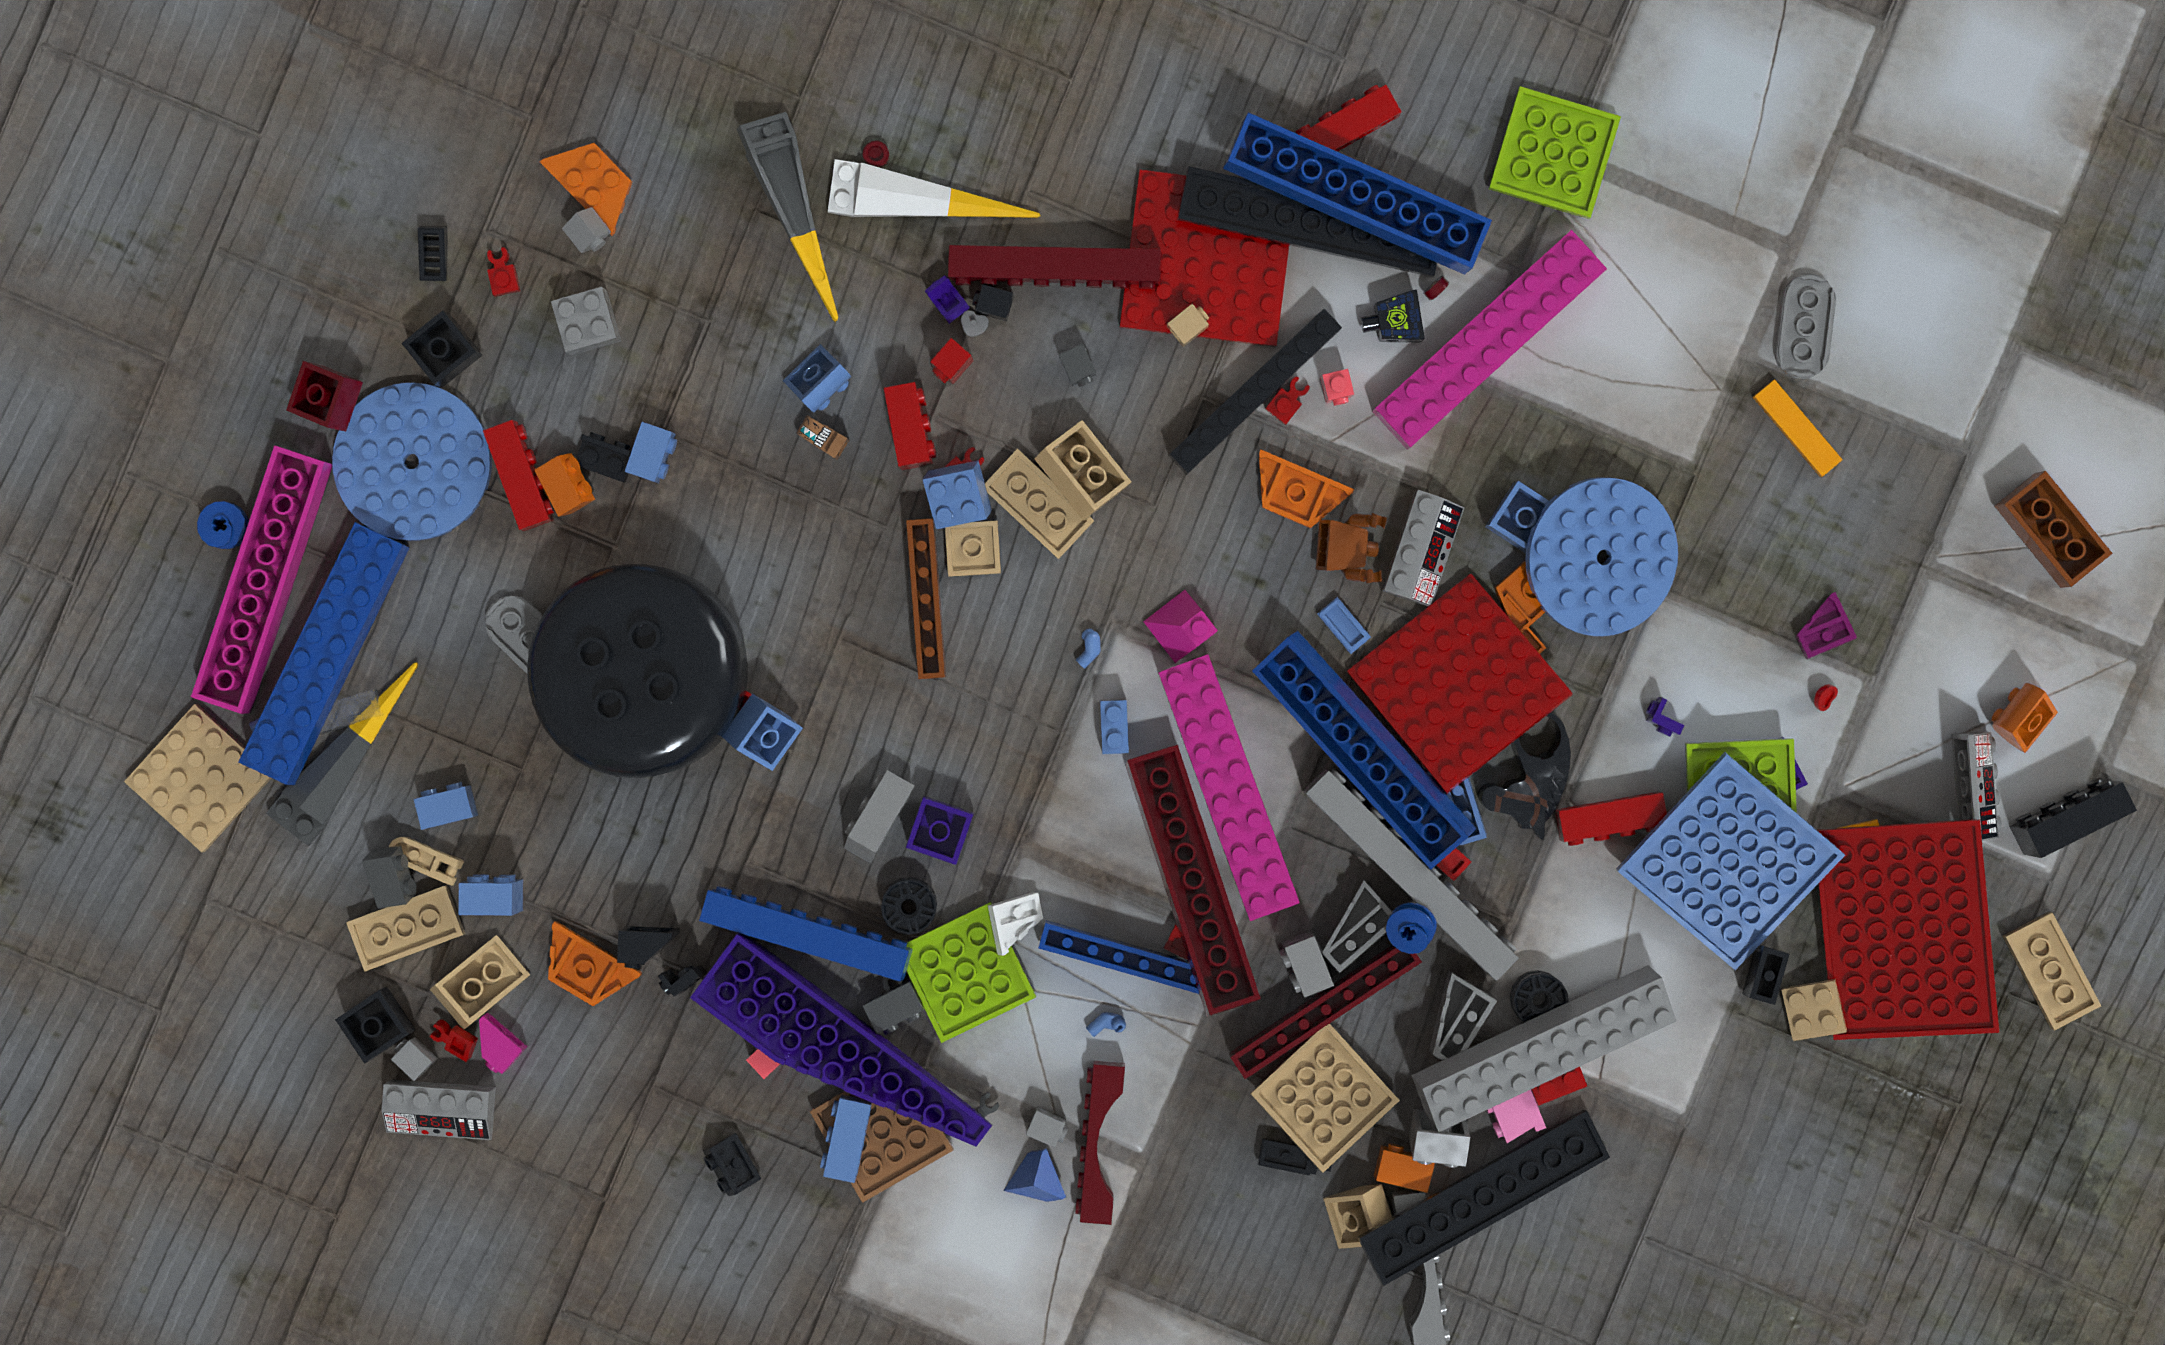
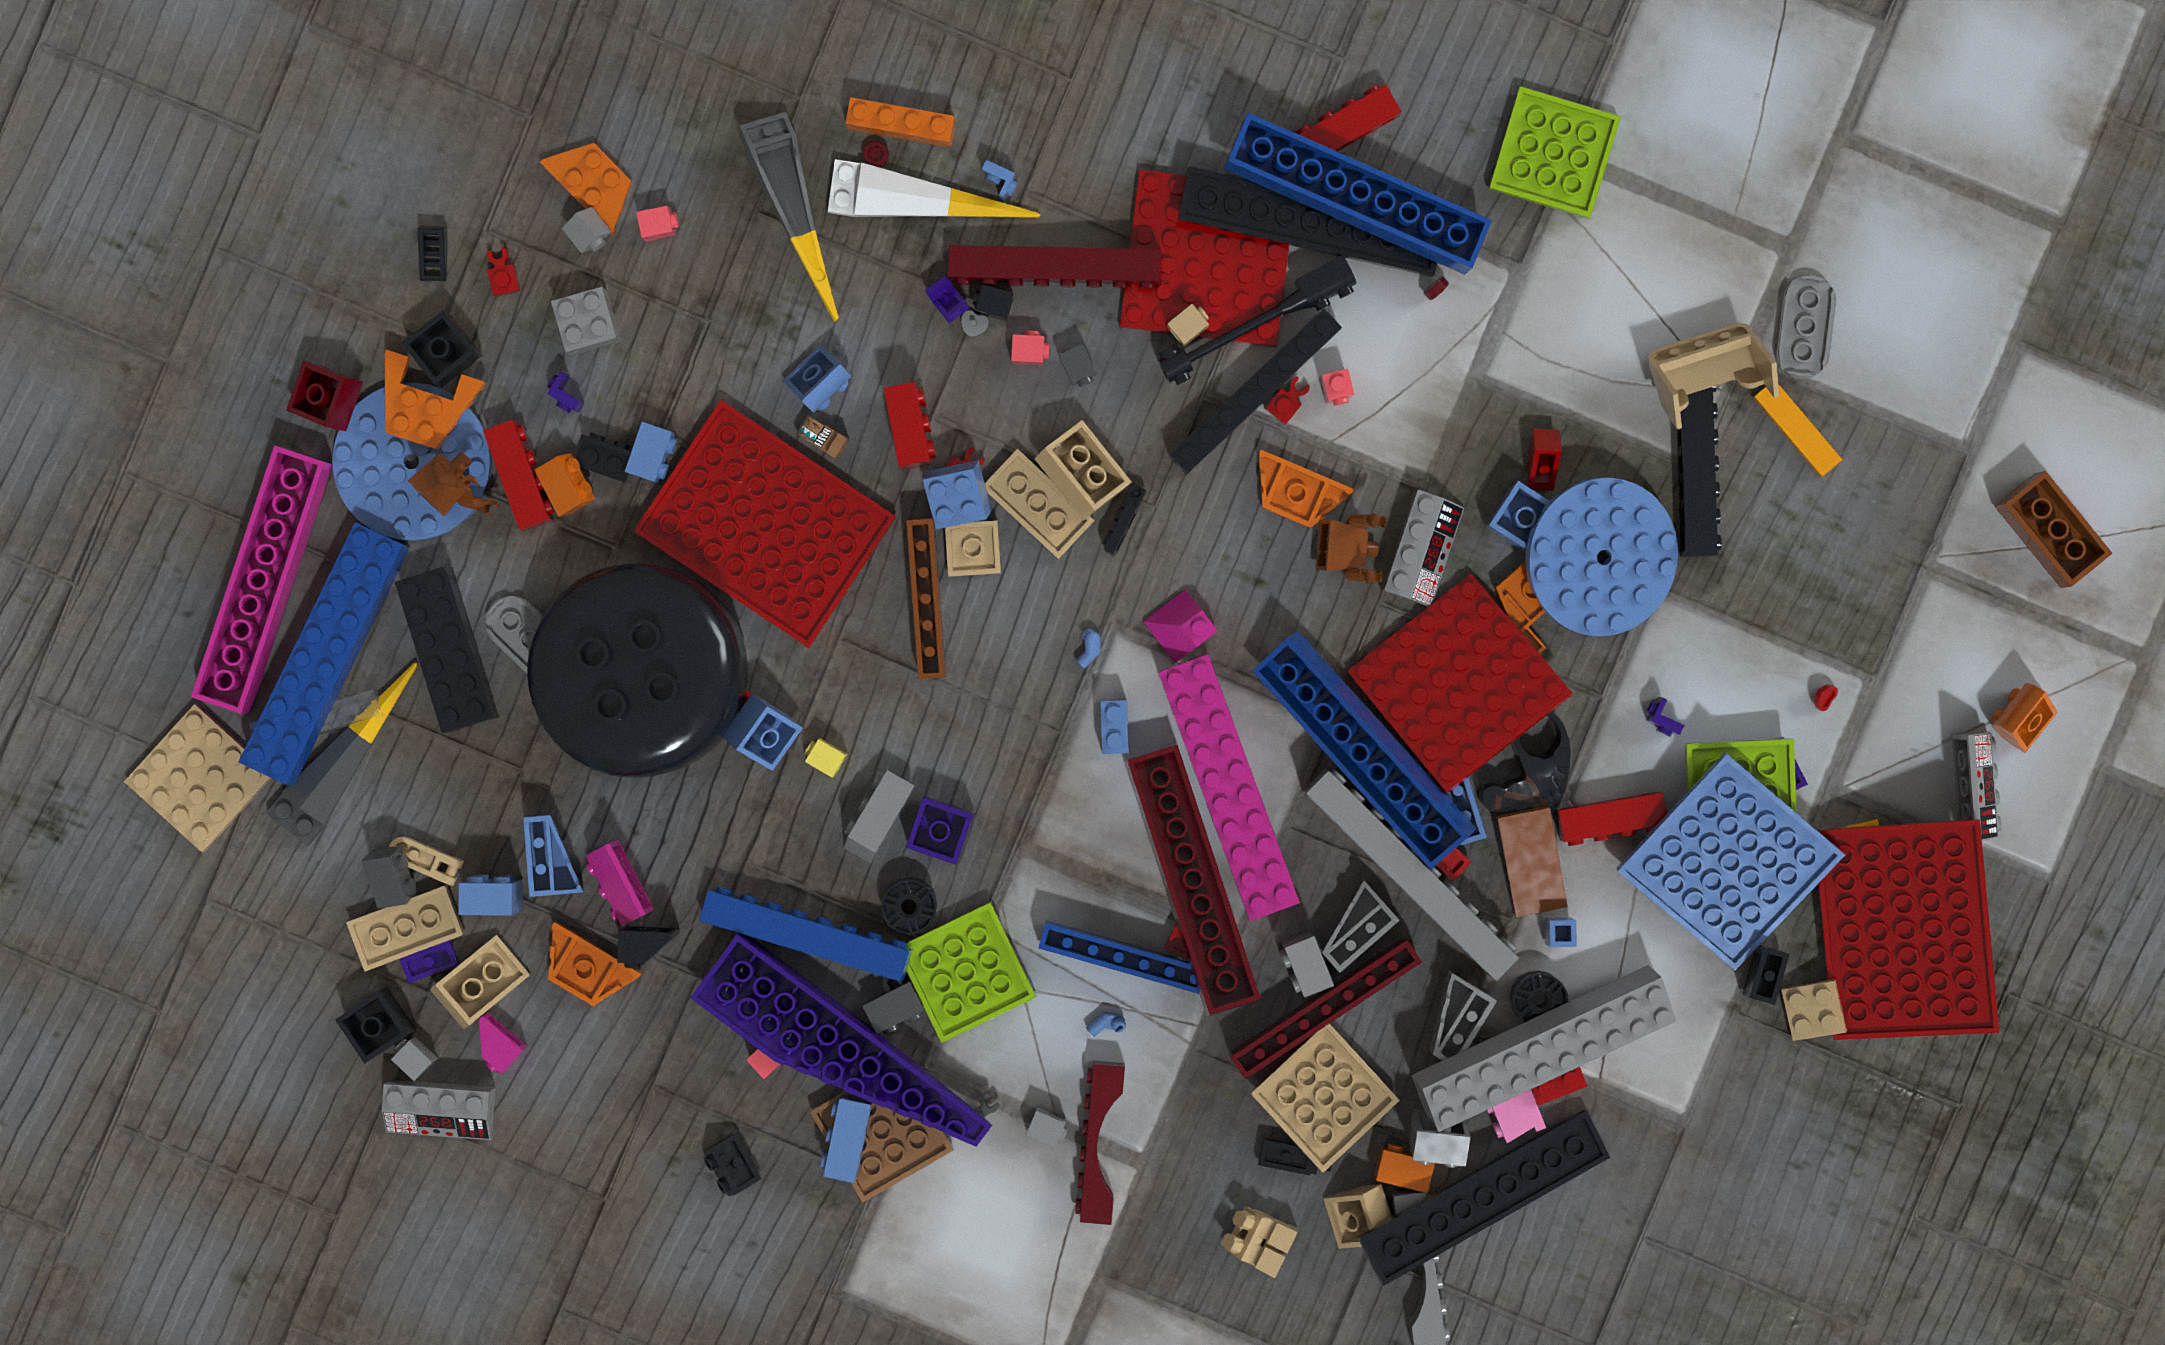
blue piece [197,501,249,549] -> none
medium blue brick [414,782,478,830] -> none
red plate [430,1019,478,1062] -> none
black bracket [658,965,707,997] -> none
red brick [930,338,973,384] -> none
white wing [988,892,1043,956] -> none
blue slope [1003,1148,1066,1202] -> none
medium blue tile [1317,597,1371,654] -> none
torso [1361,289,1425,343] -> none
dark pink brick [1372,230,1607,450] -> none
blue piece [1386,903,1437,954] -> none
magenta wing [1796,592,1857,660] -> none
tan plate [2003,912,2101,1031] -> none
black brick [2009,778,2137,858] -> none
none -> orange wing [385,350,486,450]
none -> black brick [395,566,499,734]
none -> dark purple plate [400,940,460,984]
none -> dark orange torso [408,451,500,517]
none -> medium blue wedge [523,814,584,897]
none -> dark purple bracket [547,372,584,413]
none -> dark pink slope [585,840,654,926]
none -> red plate [634,400,897,648]
none -> coral brick [636,206,679,242]
none -> light yellow brick [804,738,848,778]
none -> orange brick [845,97,956,148]
none -> medium blue bracket [982,160,1018,201]
none -> coral brick [1011,331,1050,365]
none -> black hinge [1102,484,1147,556]
none -> black bar [1158,255,1357,385]
none -> tan hips [1221,1206,1298,1278]
none -> dark orange tile [1496,805,1568,917]
none -> red slope [1527,429,1562,491]
none -> medium blue brick [1544,917,1577,947]
none -> tan windscreen [1648,323,1779,429]
none -> black brick [1677,385,1722,557]

